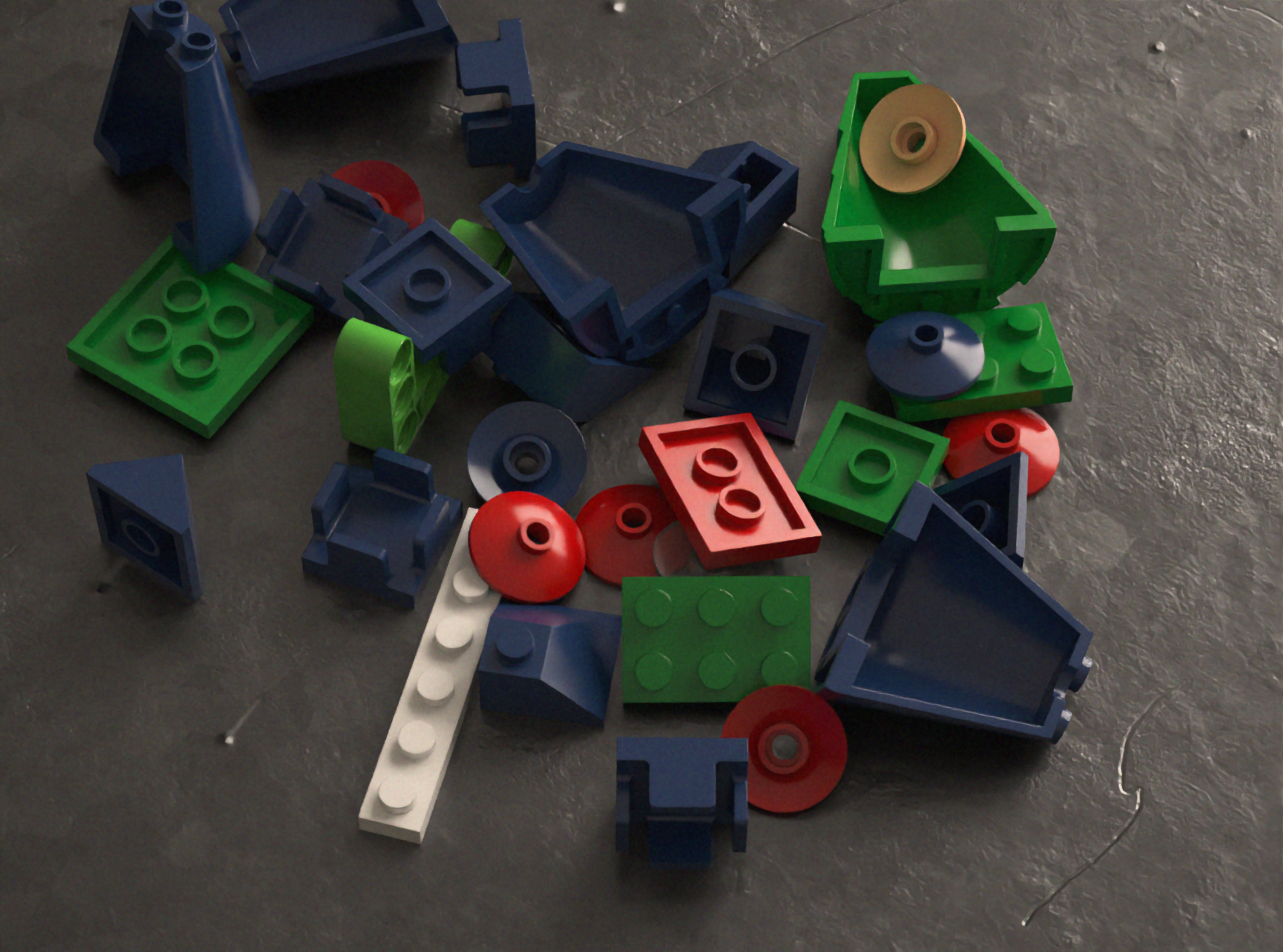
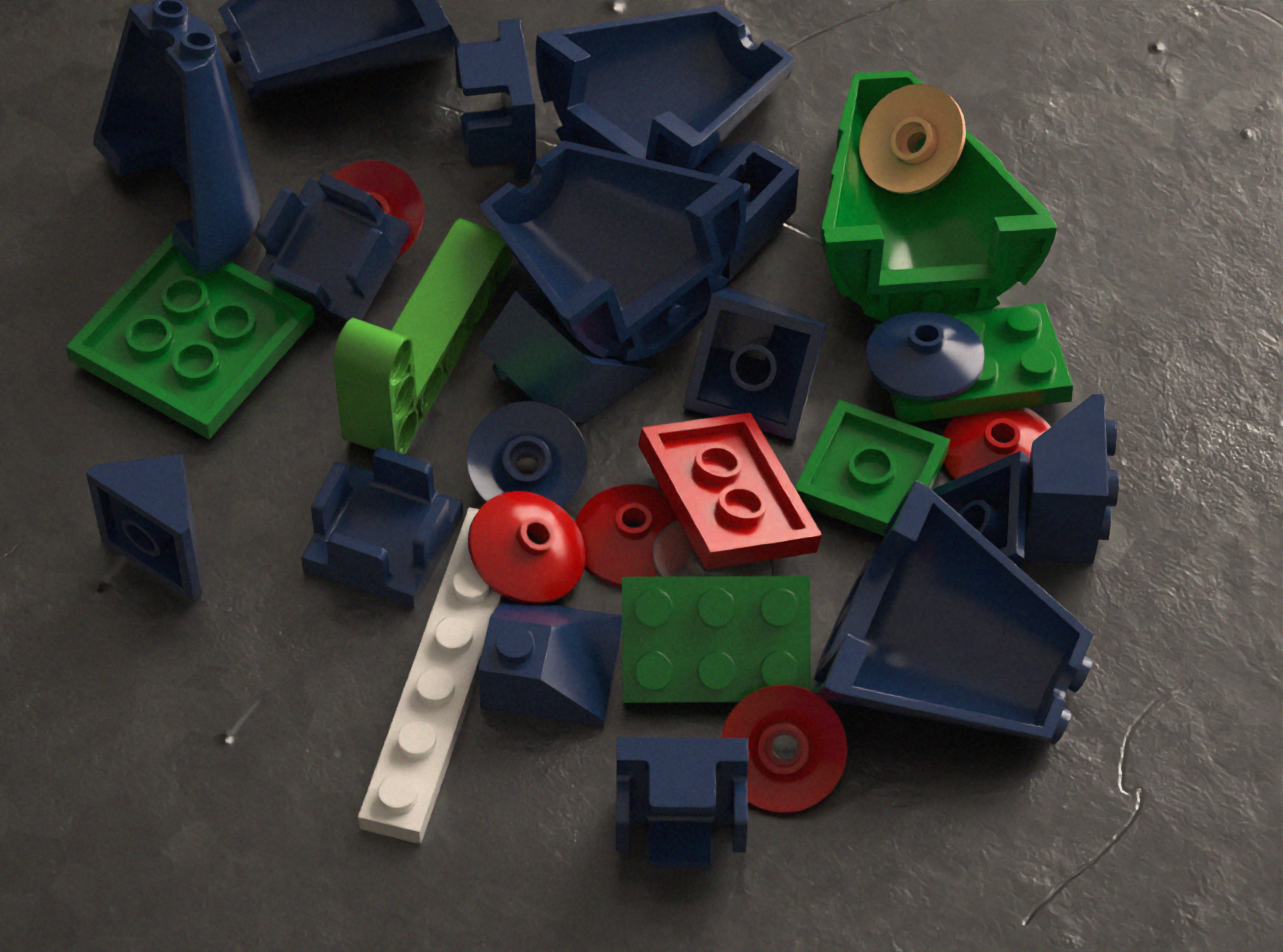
dark blue panel [342,216,512,375] -> none
none -> dark blue cone [536,5,796,170]
none -> dark blue slope [1024,394,1119,564]

